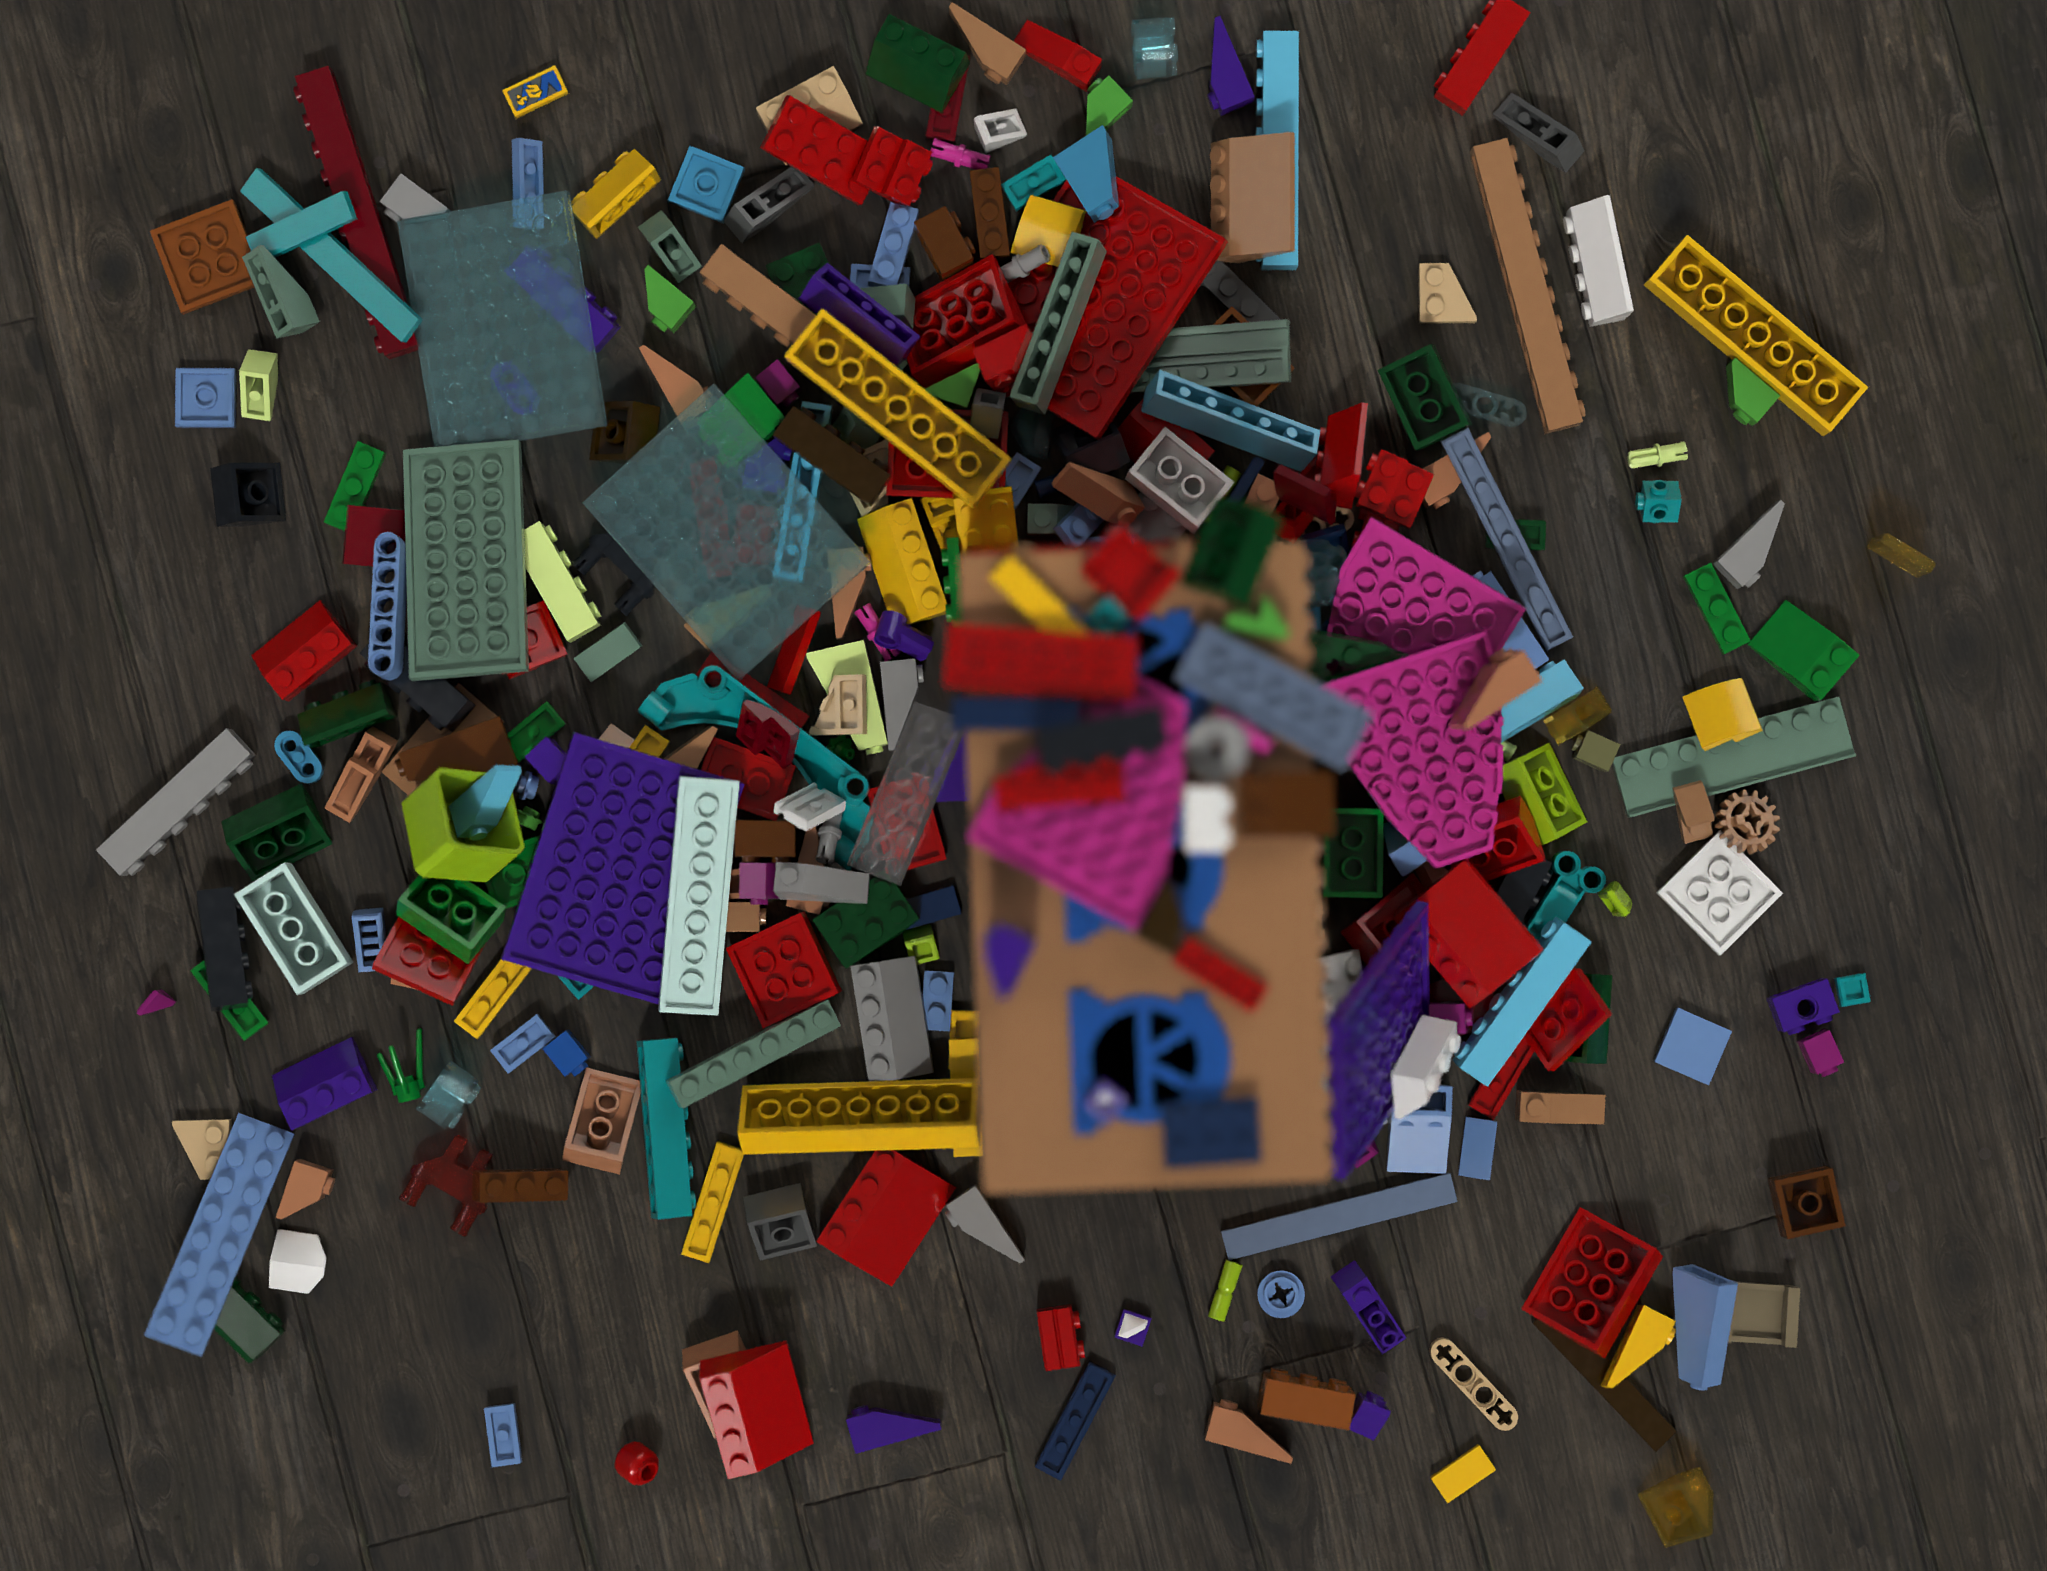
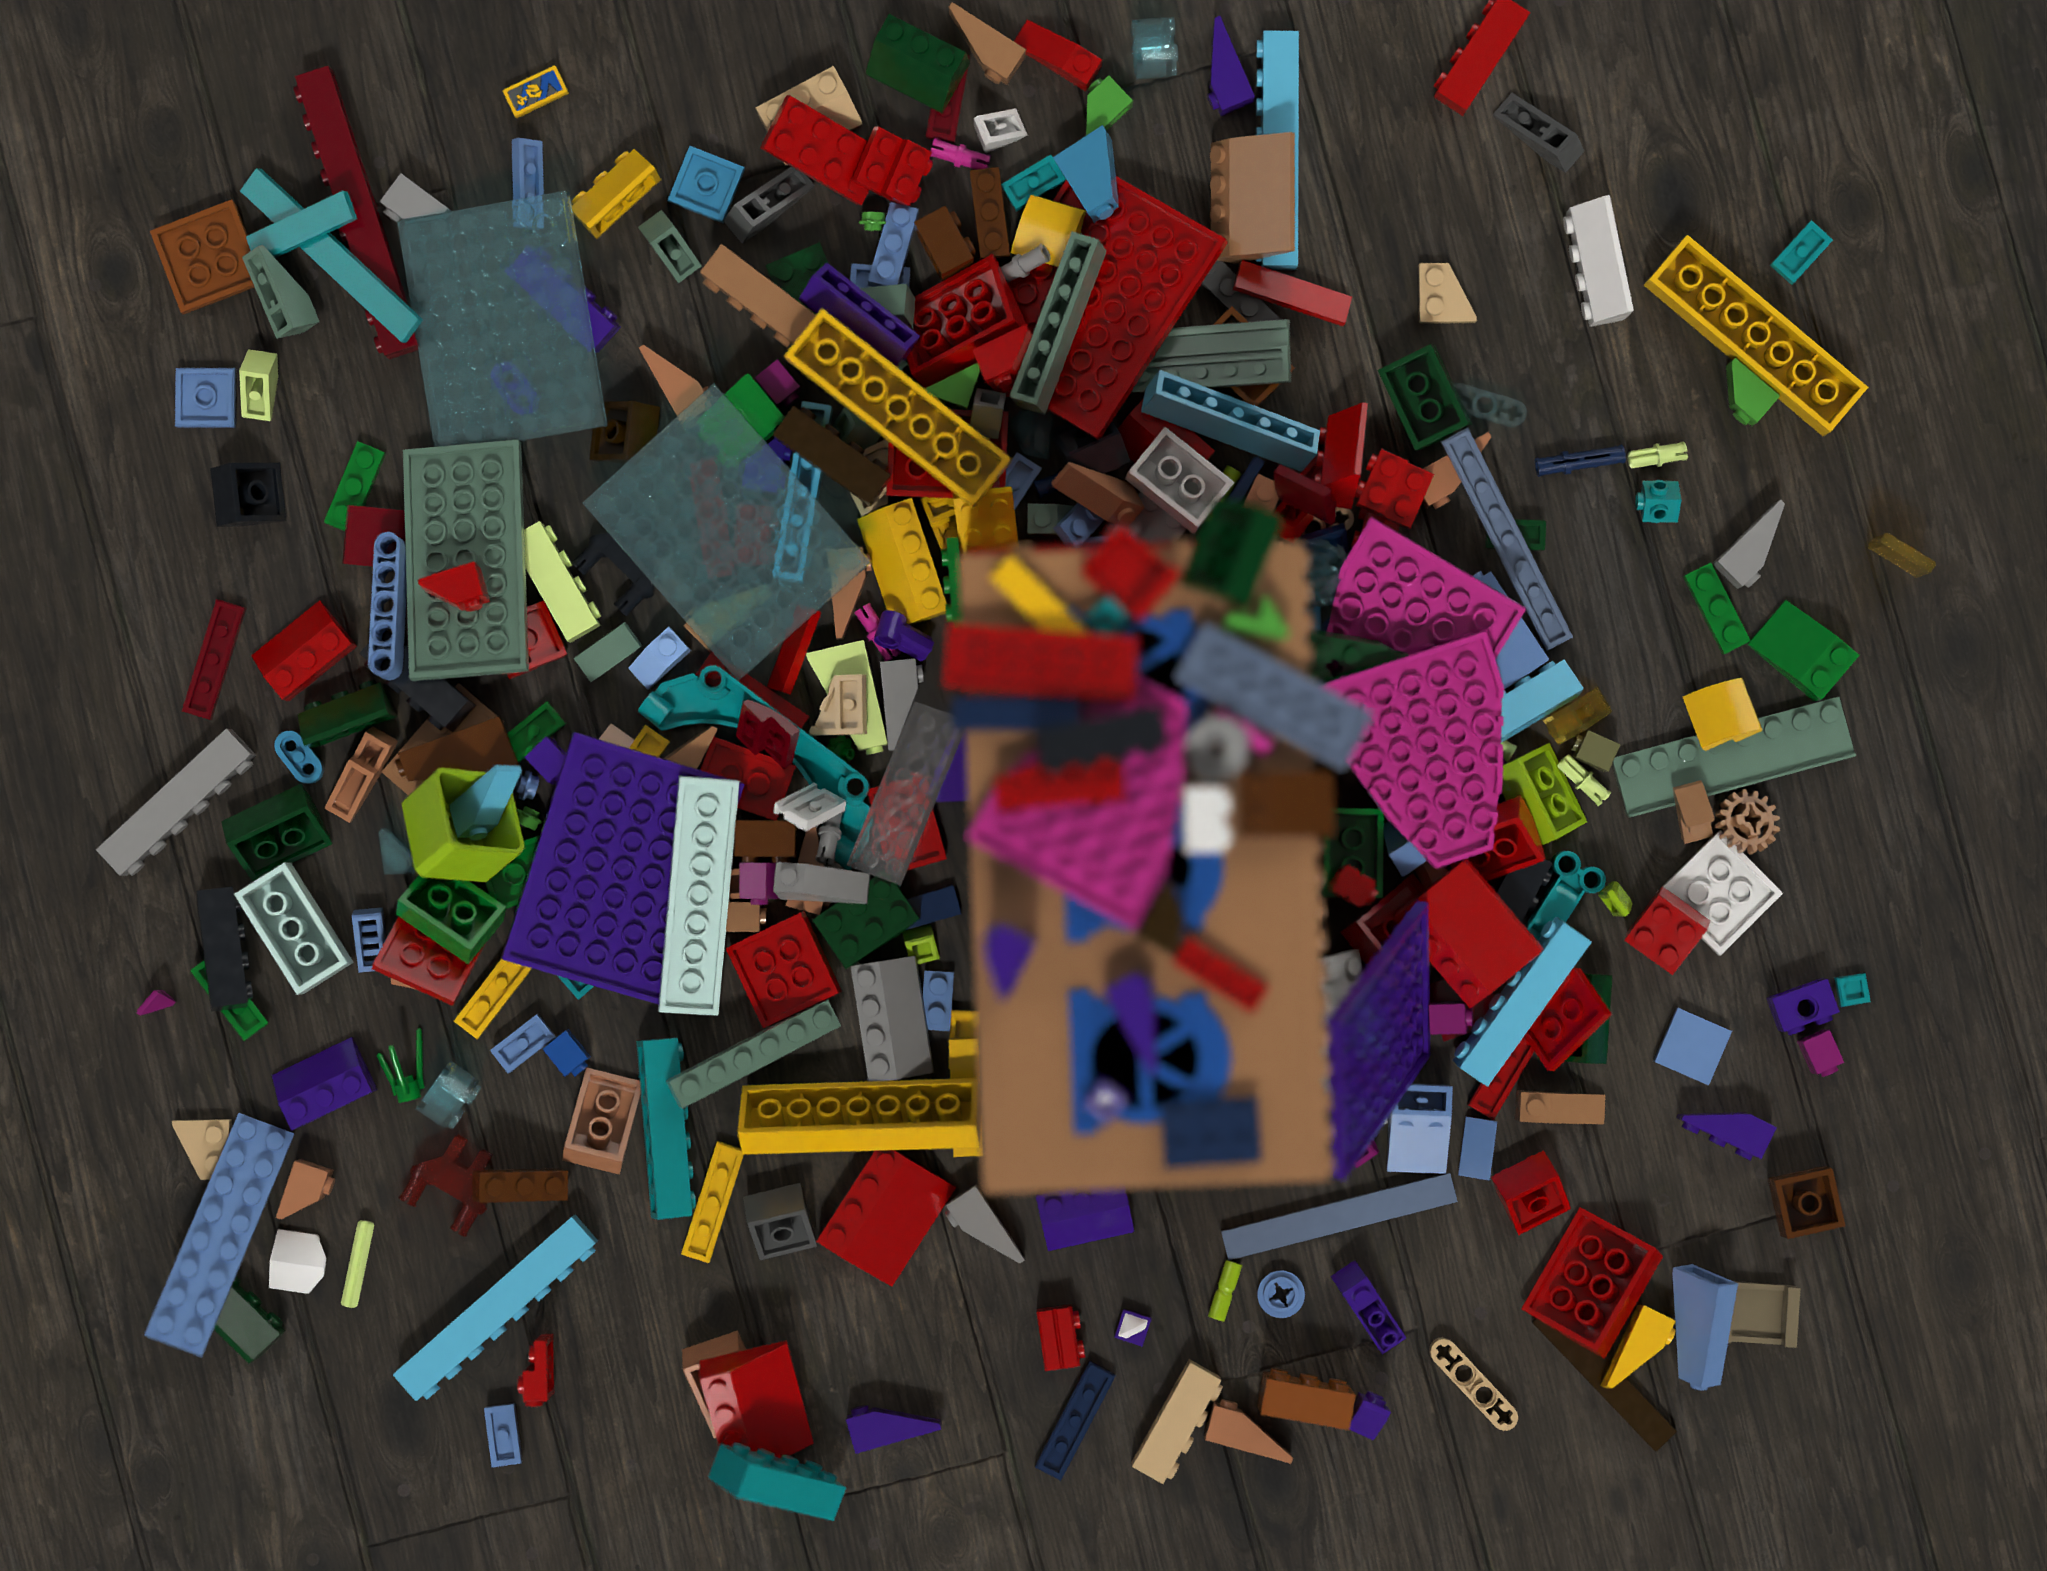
red head [615,1441,659,1486] -> none
bright green slope [644,265,696,333] -> none
white slope [1391,1015,1461,1119] -> none
yellow tile [1430,1444,1496,1503] -> none
nougat slope [1449,648,1542,730] -> none
medium nougat brick [1470,138,1585,434] -> none
clear yellow slope [1638,1467,1714,1548] -> none
none -> dark red tile [182,599,246,720]
none -> yellowish green axle [341,1220,374,1308]
none -> clear light blue slope [378,828,417,874]
none -> medium azure brick [393,1214,598,1401]
none -> red slope [417,561,490,612]
none -> red plate [518,1334,555,1407]
none -> light blue slope [628,626,692,690]
none -> teal brick [708,1442,846,1521]
none -> bright green plate [859,212,886,231]
none -> dark purple slope [1035,1188,1134,1251]
none -> dark purple slope [1103,971,1156,1076]
none -> tan brick [1131,1359,1223,1484]
none -> red tile [1232,260,1352,327]
none -> red brick [1328,865,1378,907]
none -> red slope [1491,1150,1571,1235]
none -> dark blue pin [1535,445,1626,477]
none -> yellowish green axle [1558,755,1611,806]
none -> red brick [1624,886,1711,975]
none -> dark purple slope [1676,1112,1777,1161]
none -> teal plate [1770,220,1833,285]

